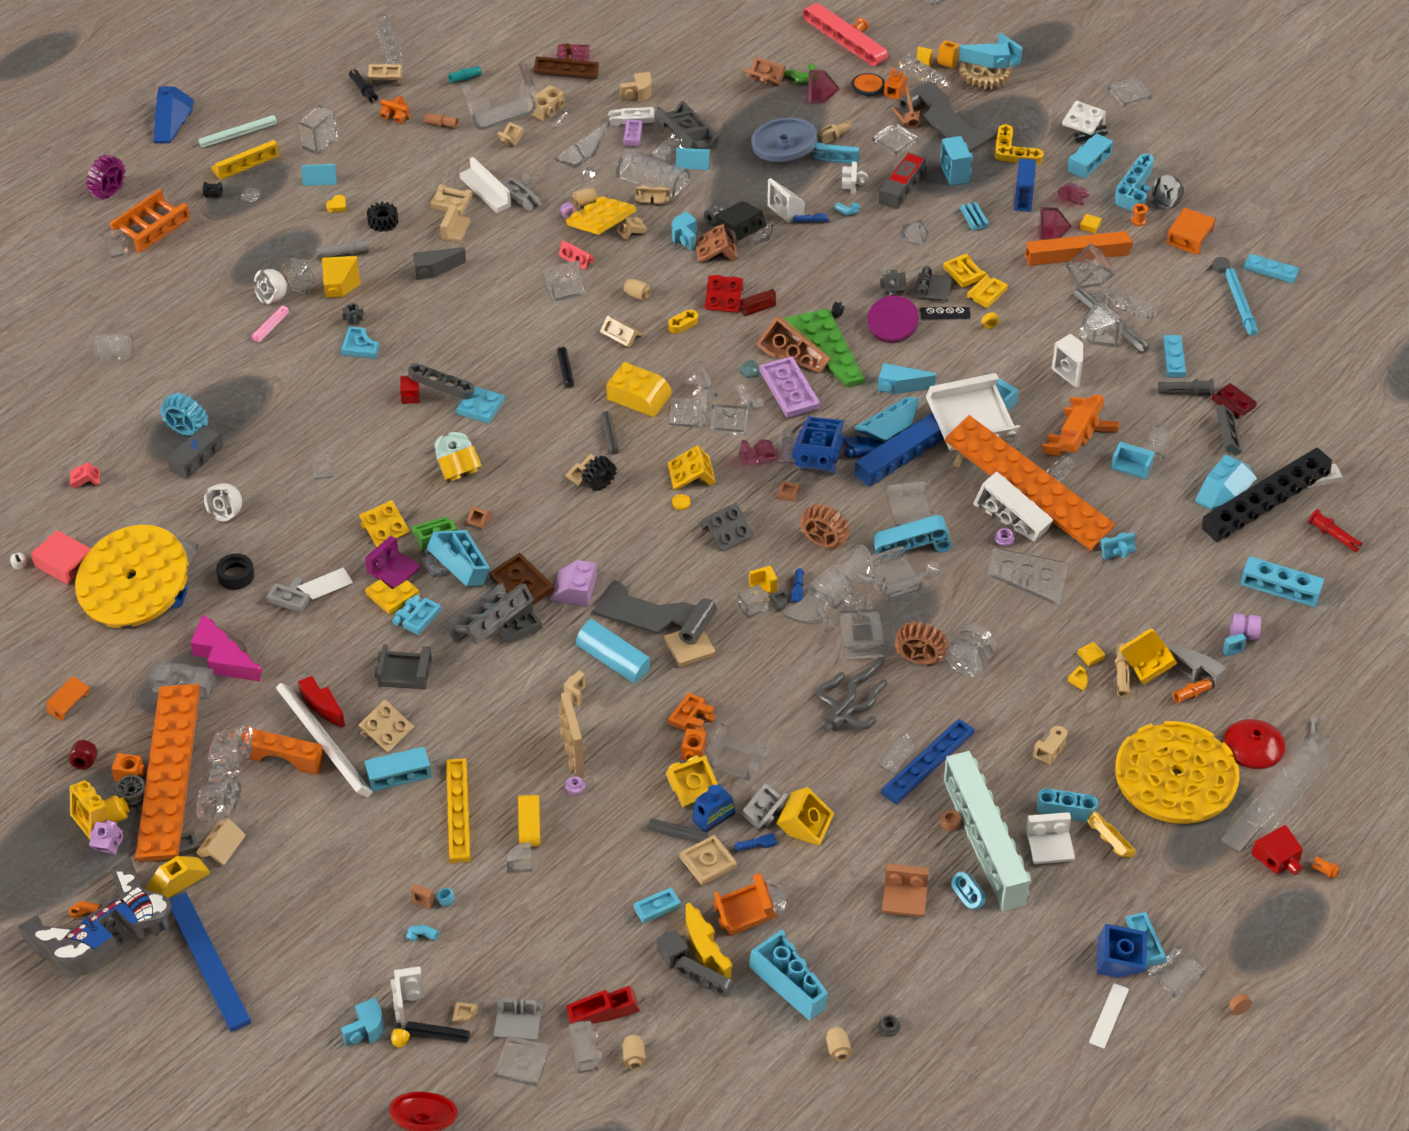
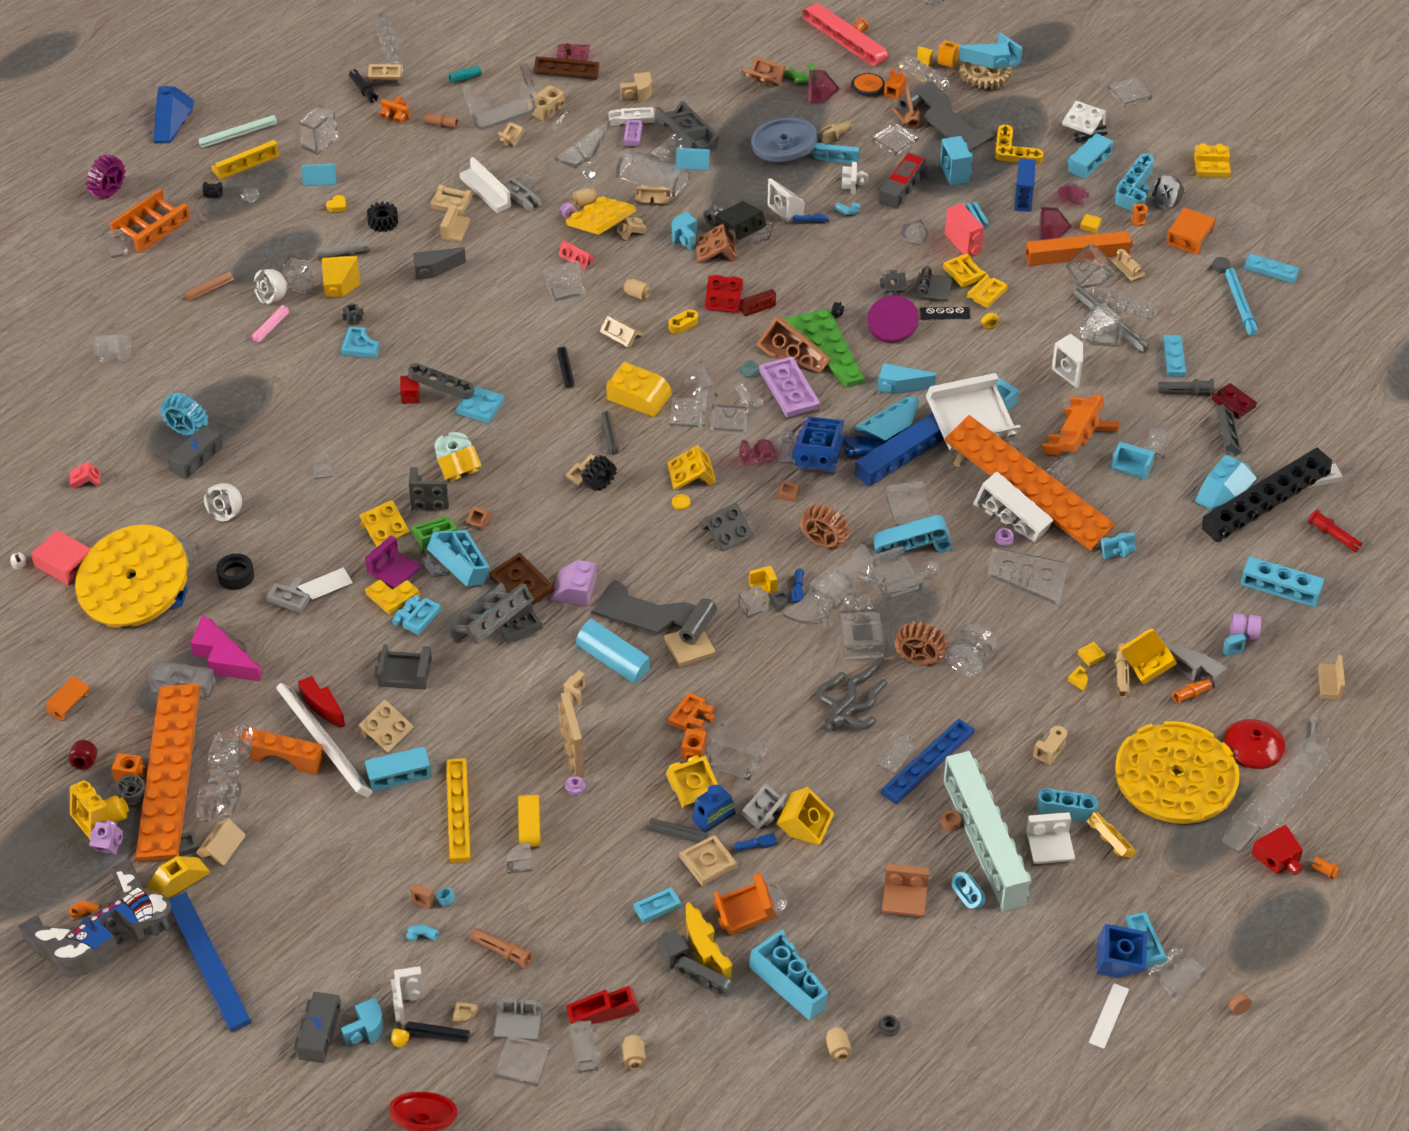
none -> nougat axle [185,272,233,301]
none -> dark grey brick [294,992,341,1063]
none -> dark grey bracket [409,467,449,510]
none -> nougat pin [470,928,533,969]
none -> coral brick [945,203,984,257]
none -> tan hinge [1112,249,1146,281]
none -> yellow plate [1194,143,1231,178]
none -> tan panel [1318,655,1345,700]

